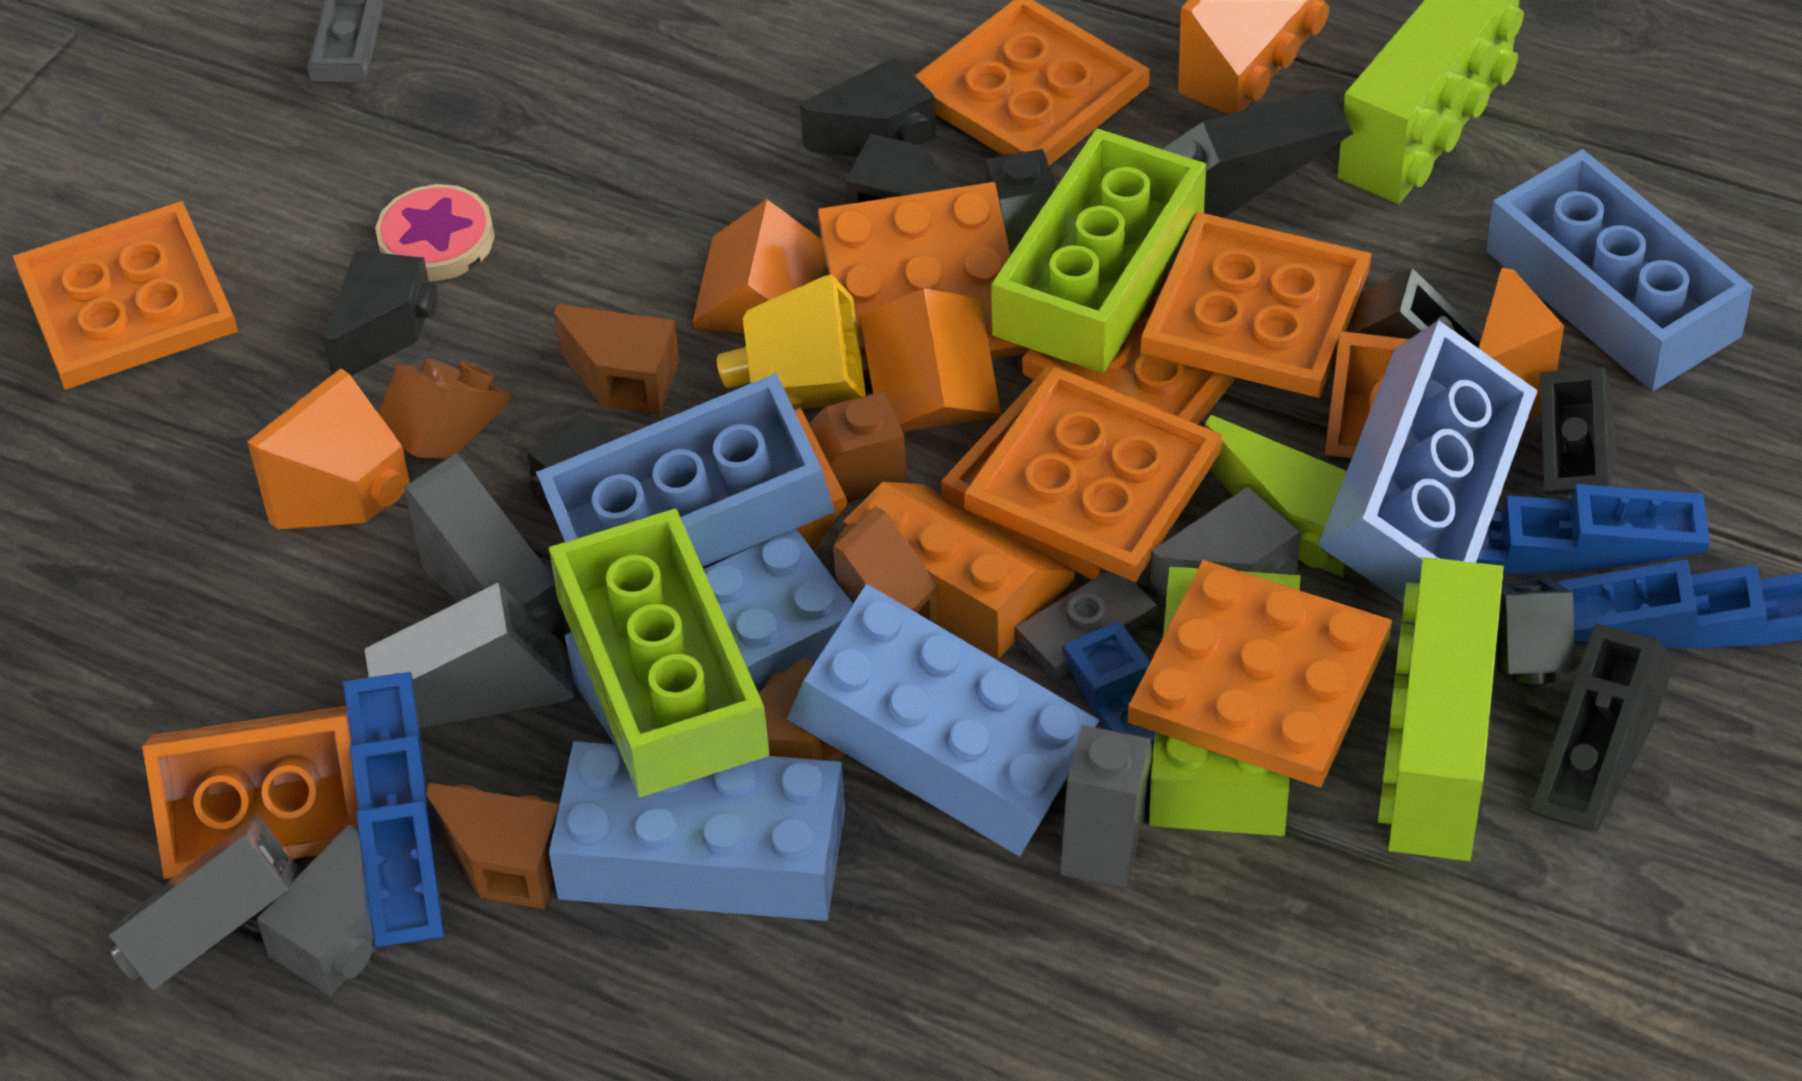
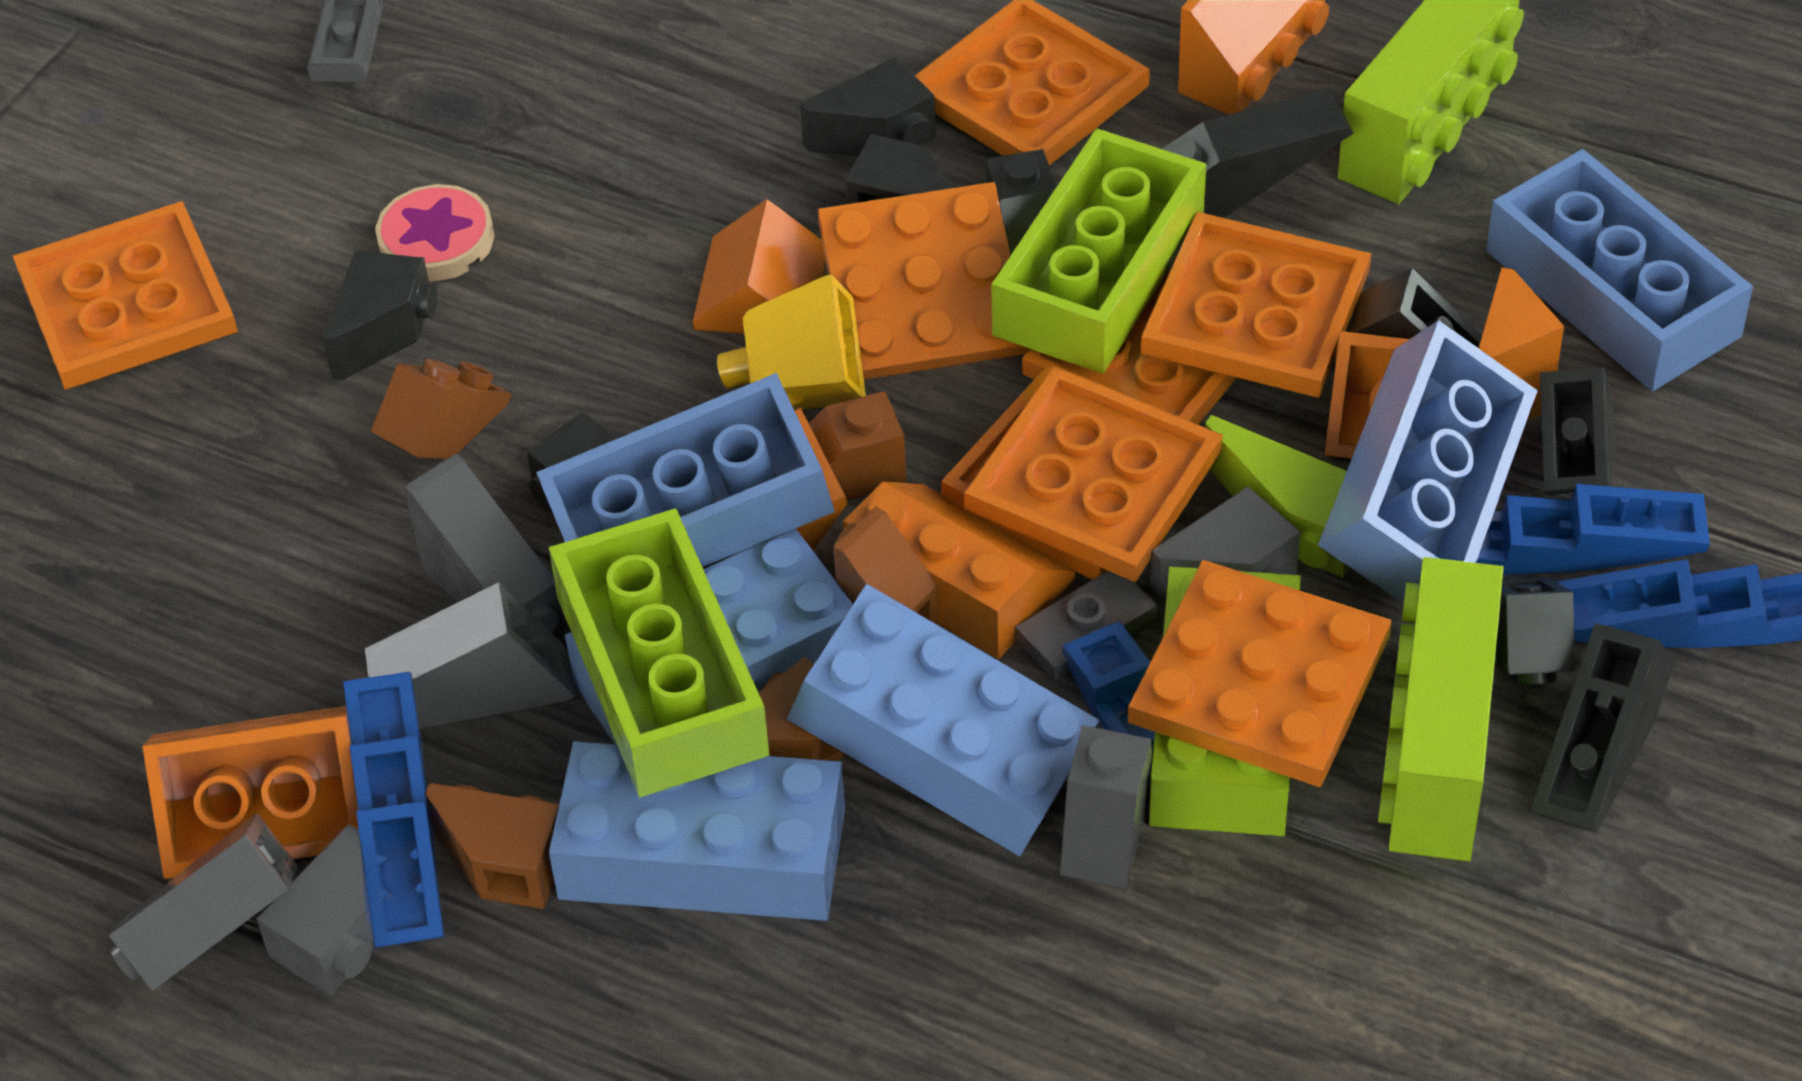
orange slope [247,368,410,530] -> none
dark orange slope [554,304,680,415] -> none
orange slope [859,288,1001,432] -> none

